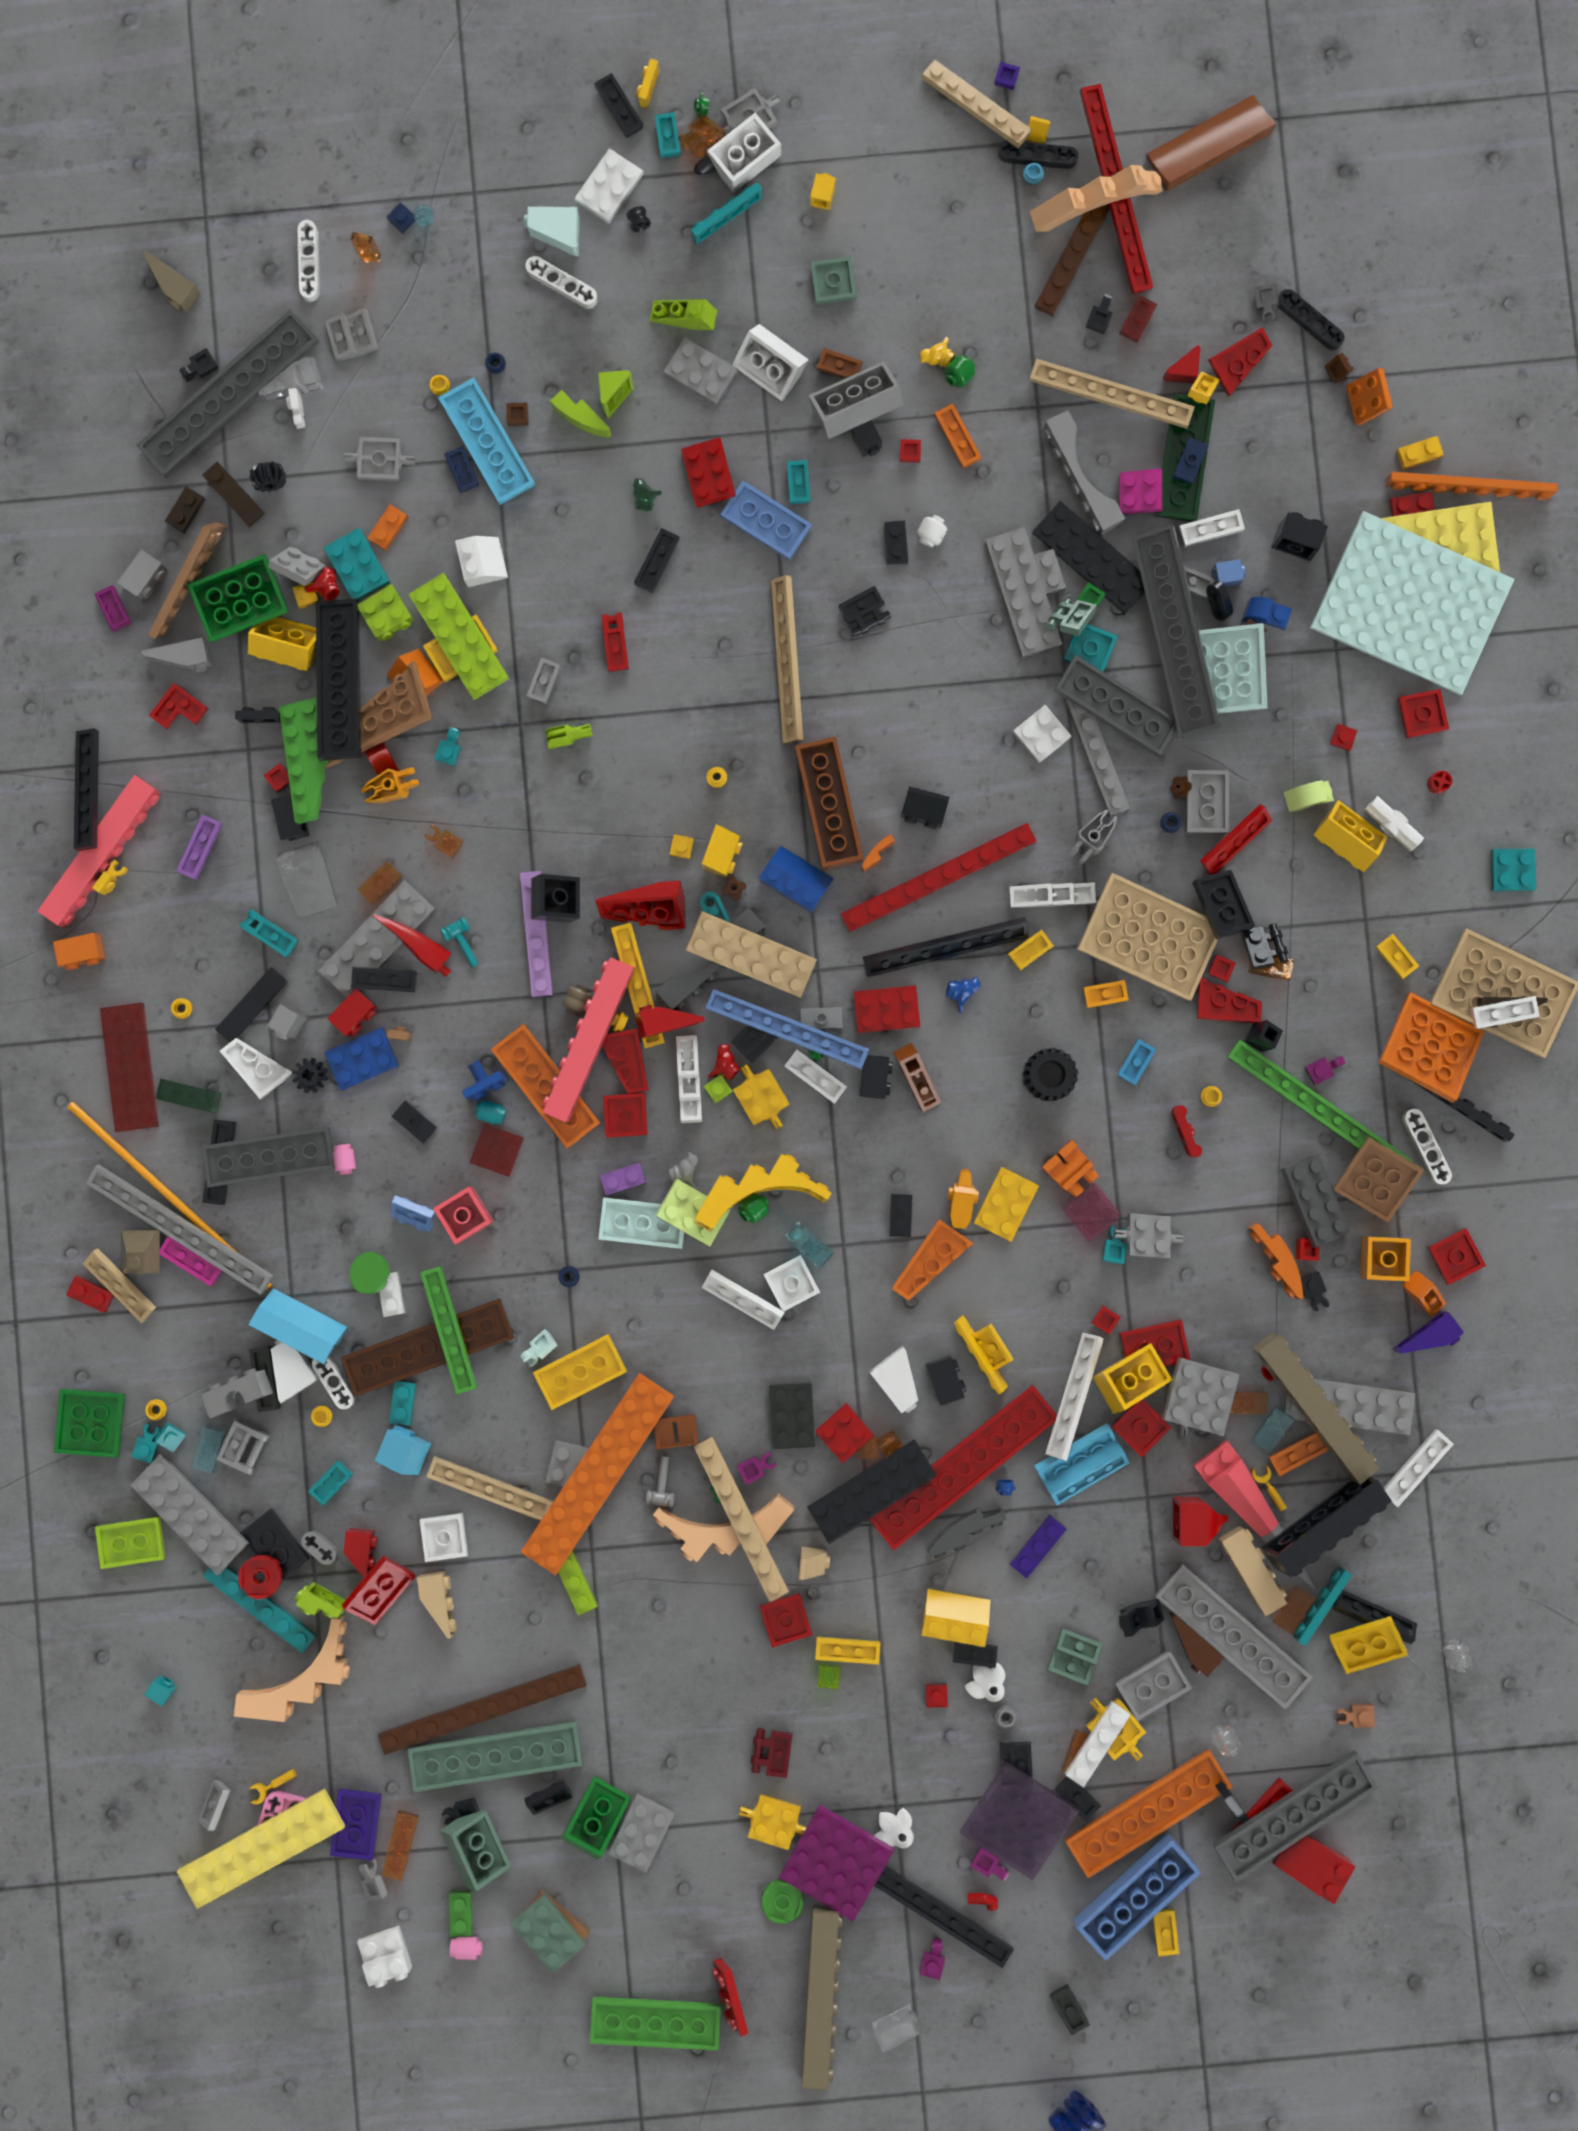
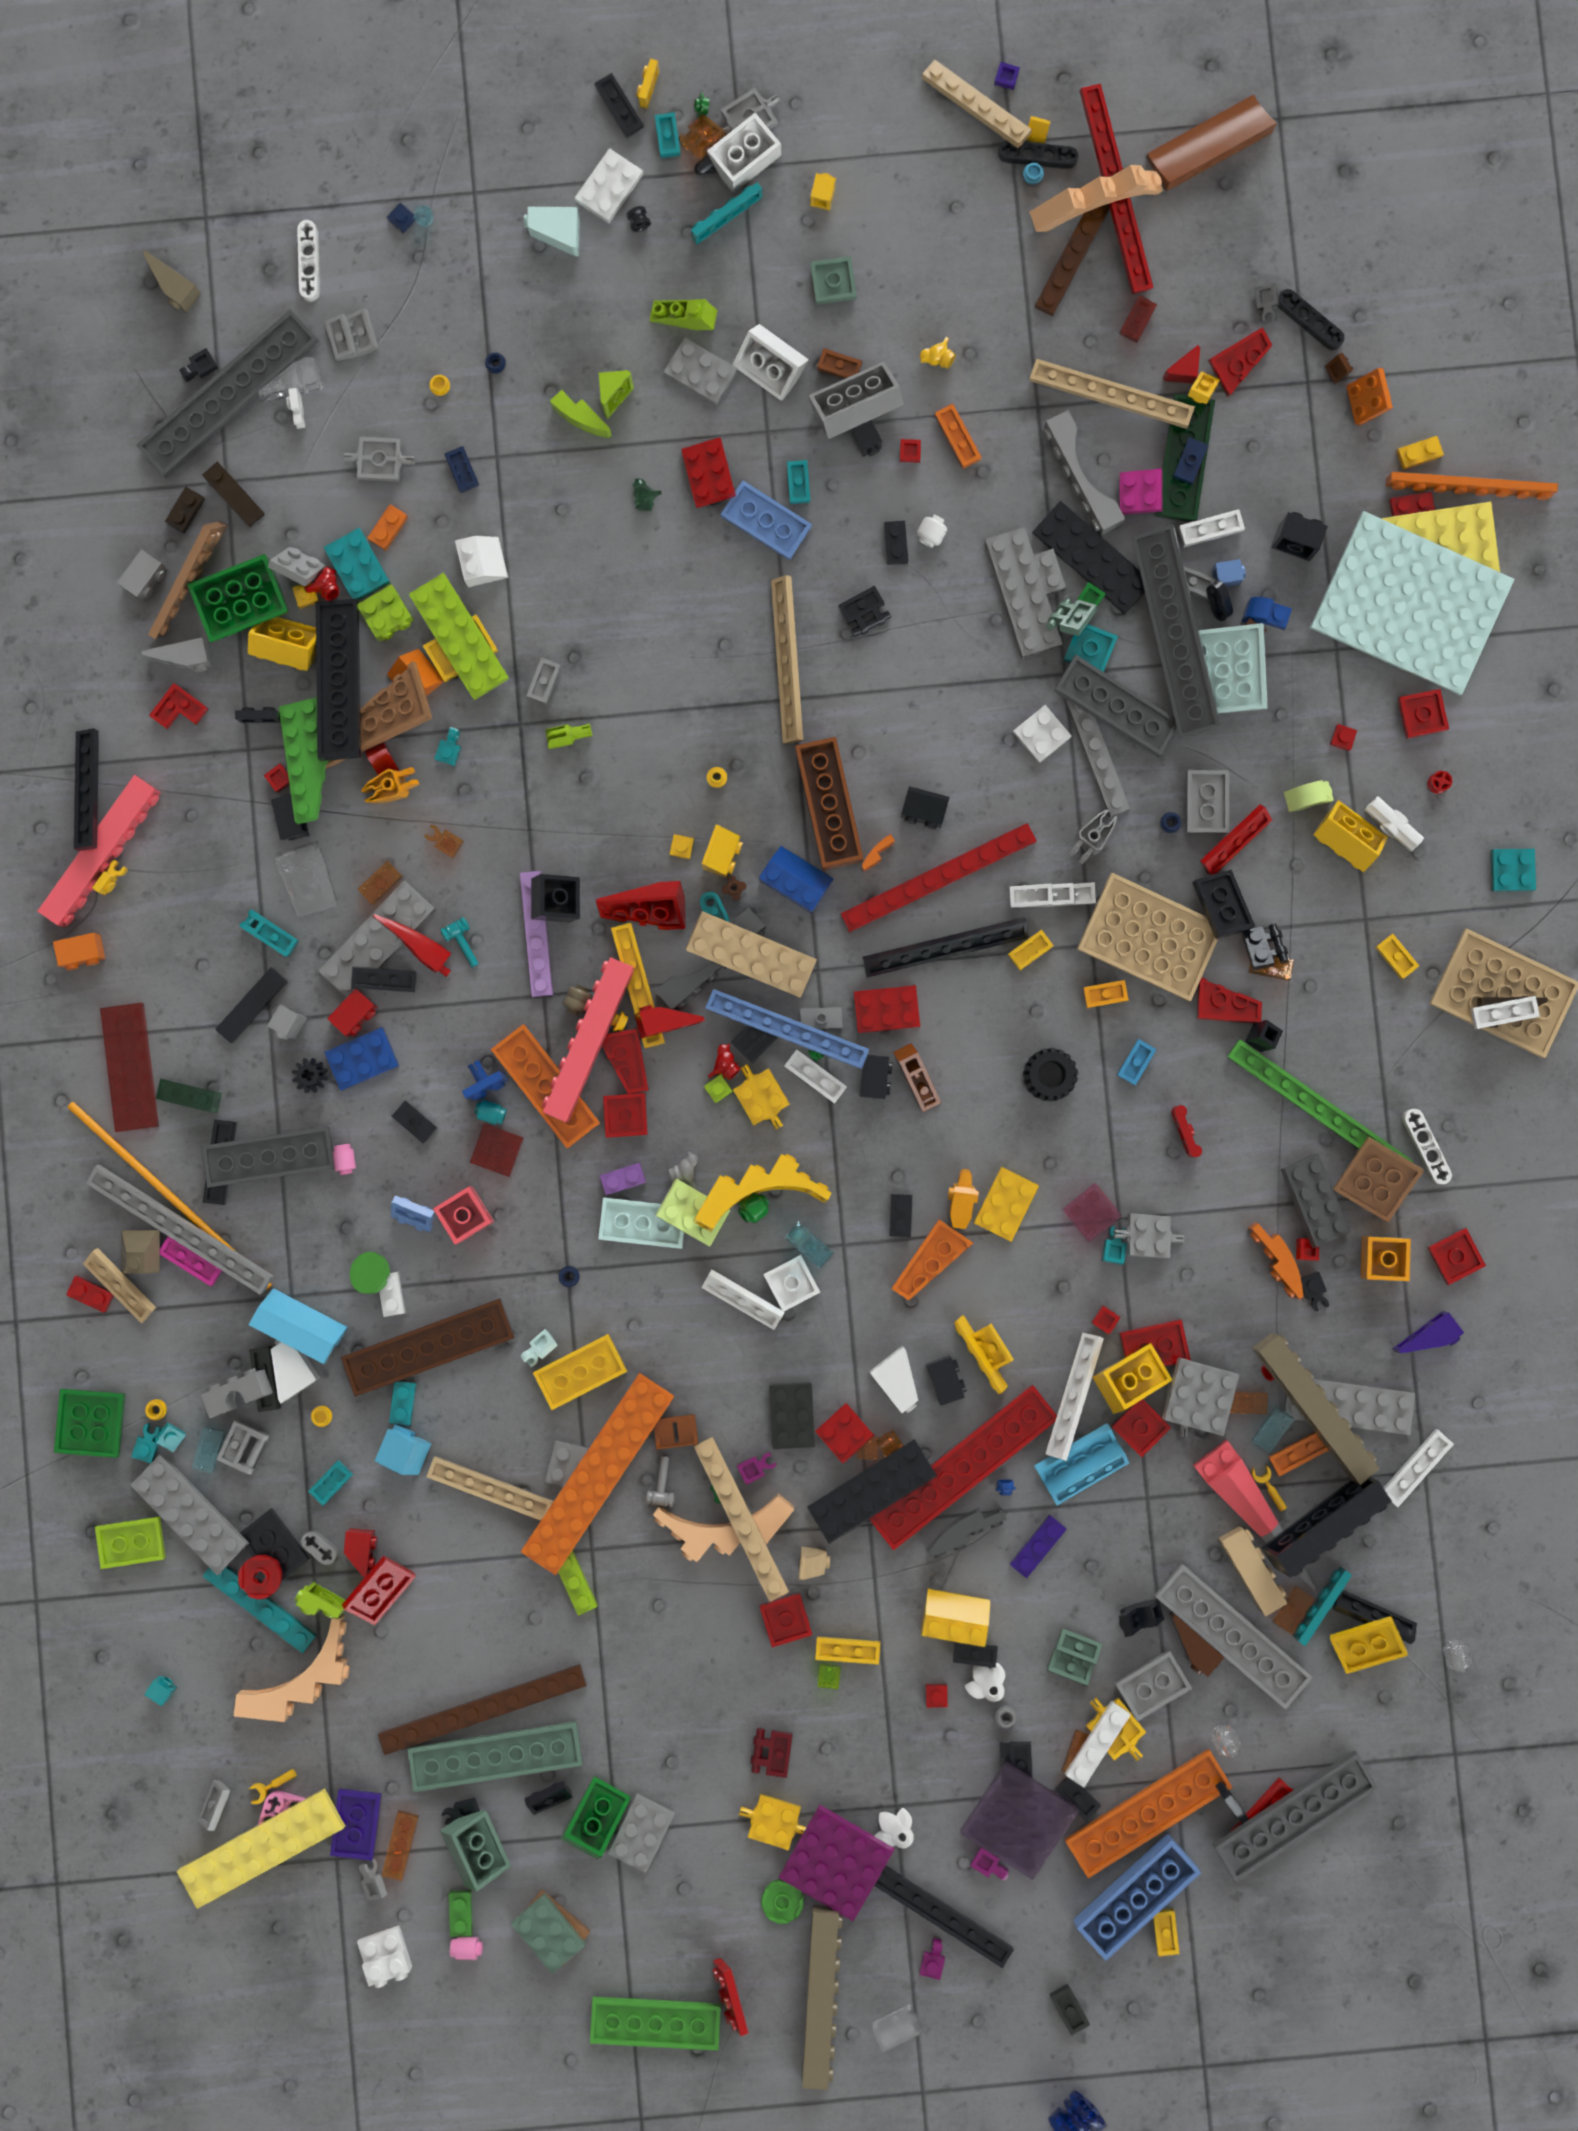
magenta plate [94,585,132,632] -> none
yellow plate [171,998,193,1019] -> none
medium lavender plate [176,814,223,880] -> none
white wing [220,1038,293,1100] -> none
black gear [250,461,286,492] -> none
white beam [312,1356,356,1409] -> none
clear orange plate [351,232,381,262] -> none
medium nougat plate [387,1026,413,1042] -> none
tan slope [417,1570,457,1639] -> none
bright green plate [420,1266,478,1395] -> none
white plate [420,1513,468,1562] -> none
medium azure plate [438,377,535,505] -> none
reddish brown plate [506,402,529,426] -> none
white beam [526,256,598,309] -> none
red plate [601,612,629,672] -> none
black plate [634,528,680,594] -> none
white slope [676,1035,702,1123] -> none
green head [945,355,975,388] -> none
blue animal [946,976,981,1013] -> none
red arm [967,1893,999,1911] -> none
orange hips [1041,1140,1099,1198] -> none
black plate [1085,294,1113,335] -> none
reddish brown plant [1170,776,1192,799] -> none
red piece [1173,1496,1228,1546] -> none
yellow plate [1201,1086,1222,1107] -> none
red plate [1207,954,1236,982] -> none
red slope [1273,1835,1356,1905] -> none
magenta plate [1305,1056,1346,1085] -> none
nougat plate [1336,1703,1375,1728] -> none
orange plate [1378,992,1485,1103] -> none
orange slope [1402,1270,1447,1318] -> none
black plate [1405,1077,1515,1142] -> none

